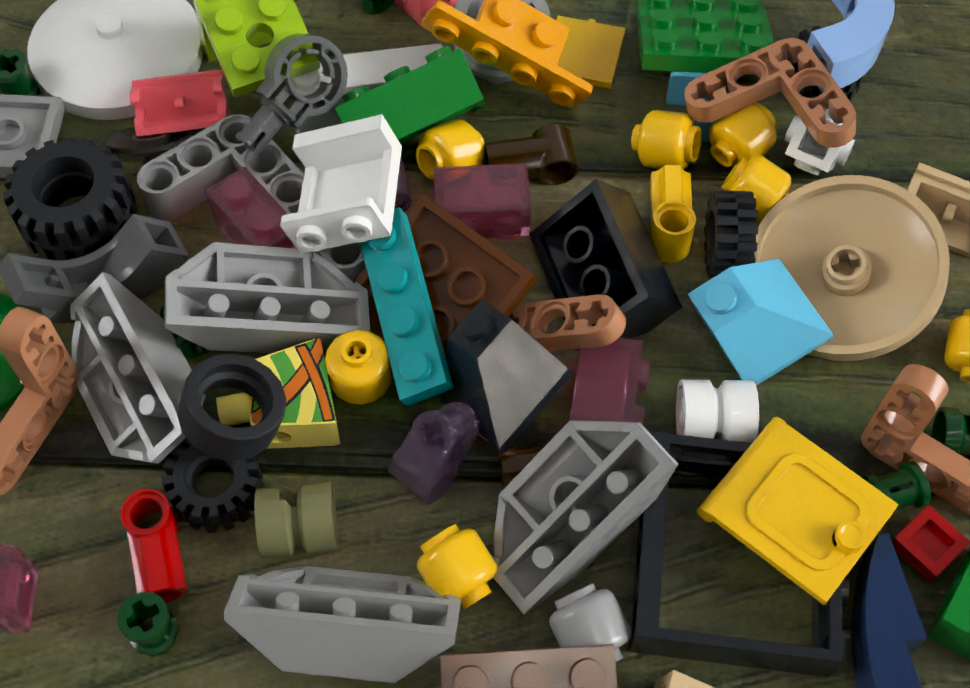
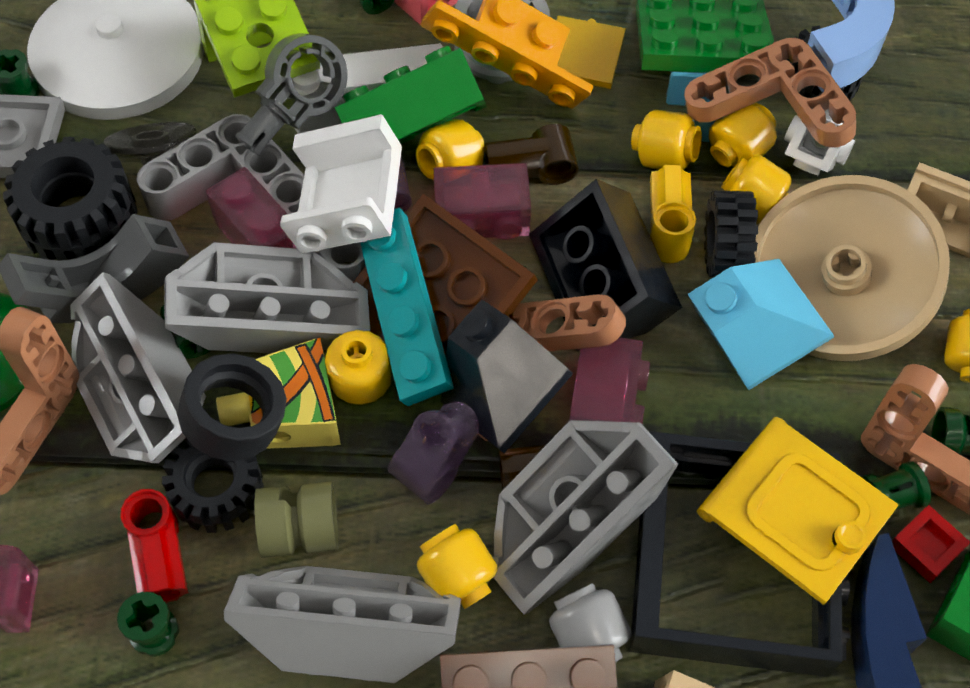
coral hinge [130,69,229,136] -> none
white wheel [676,380,759,443] -> none

